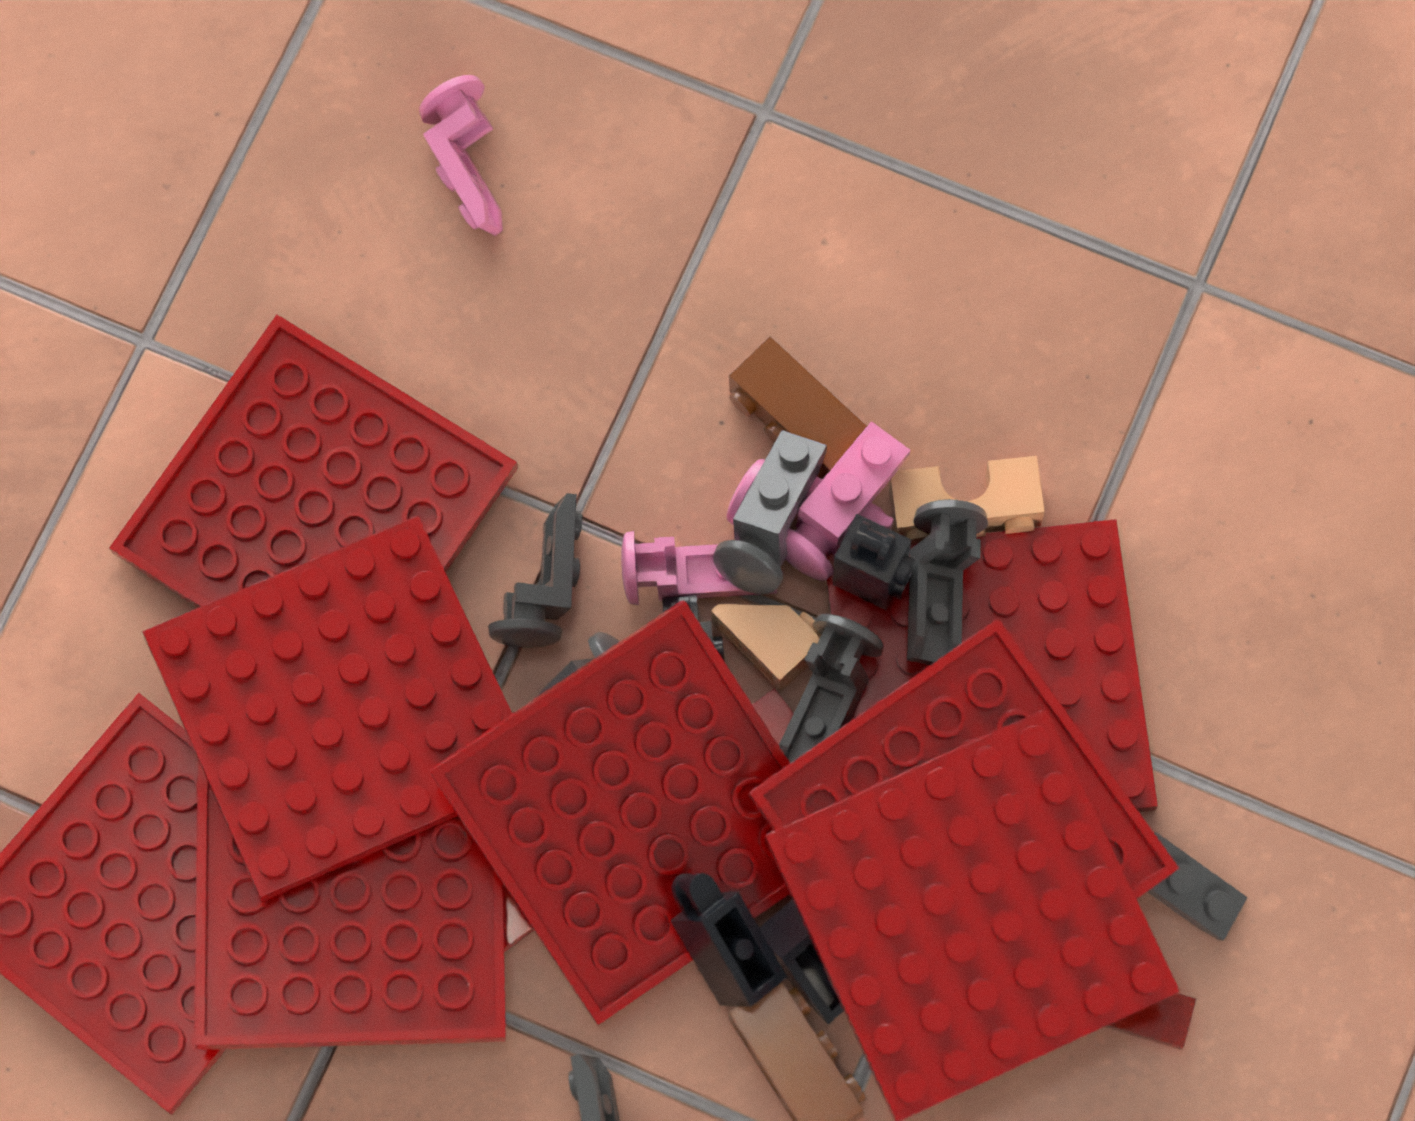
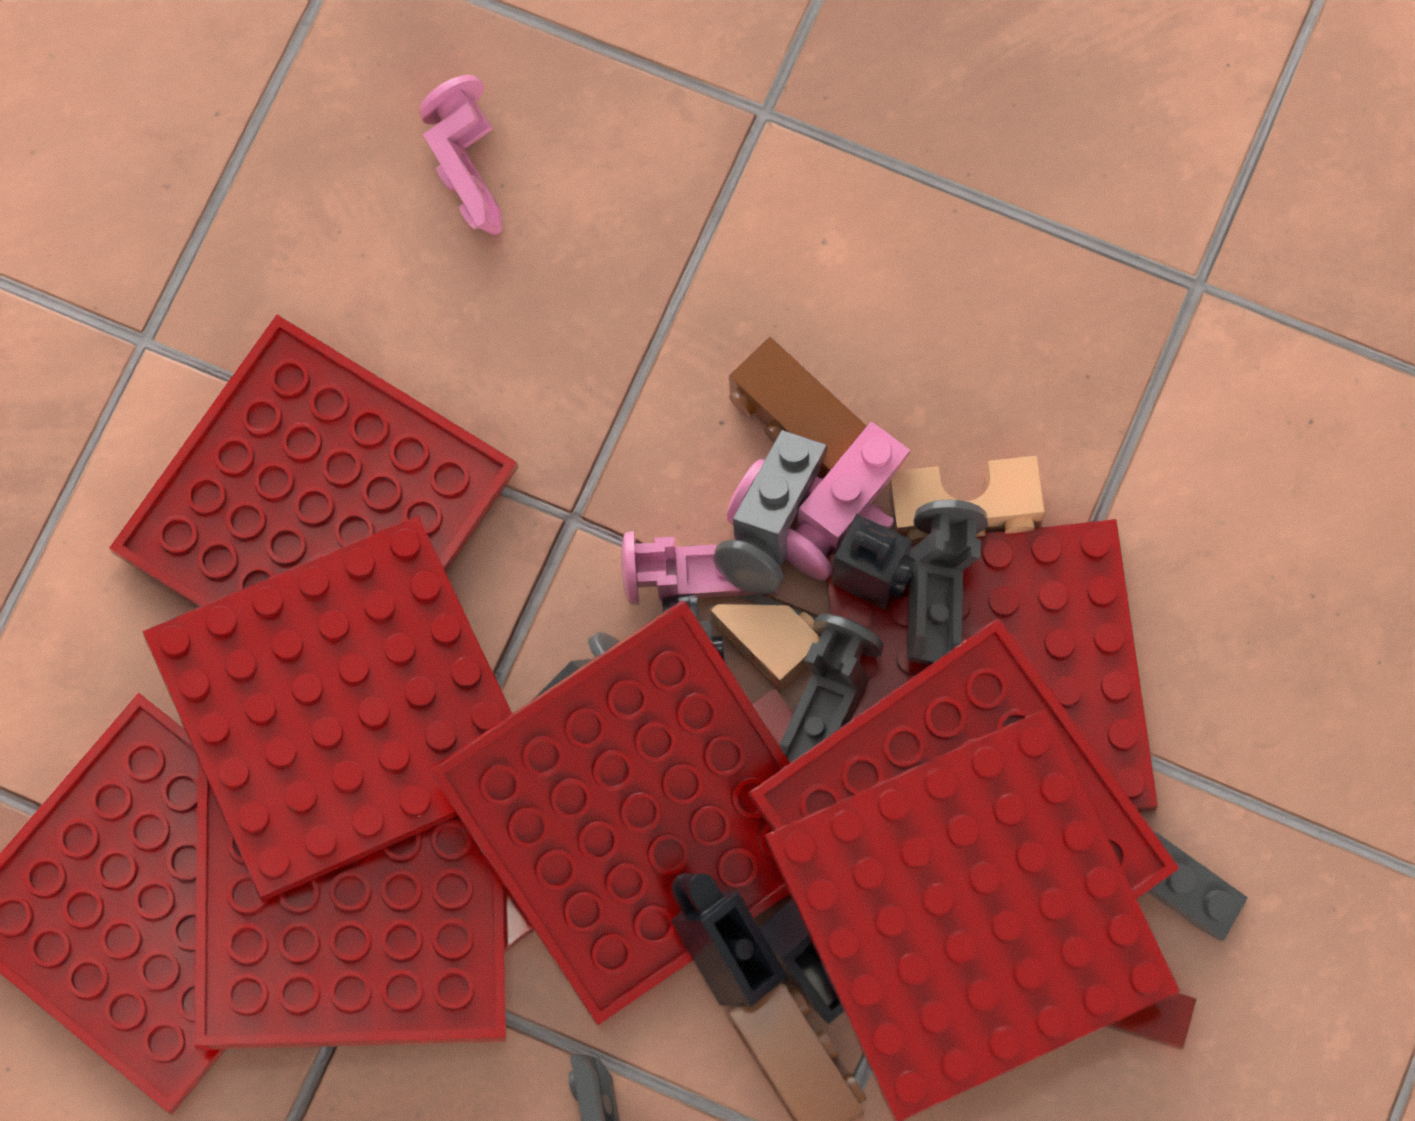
dark grey piece [488,493,582,648] -> none

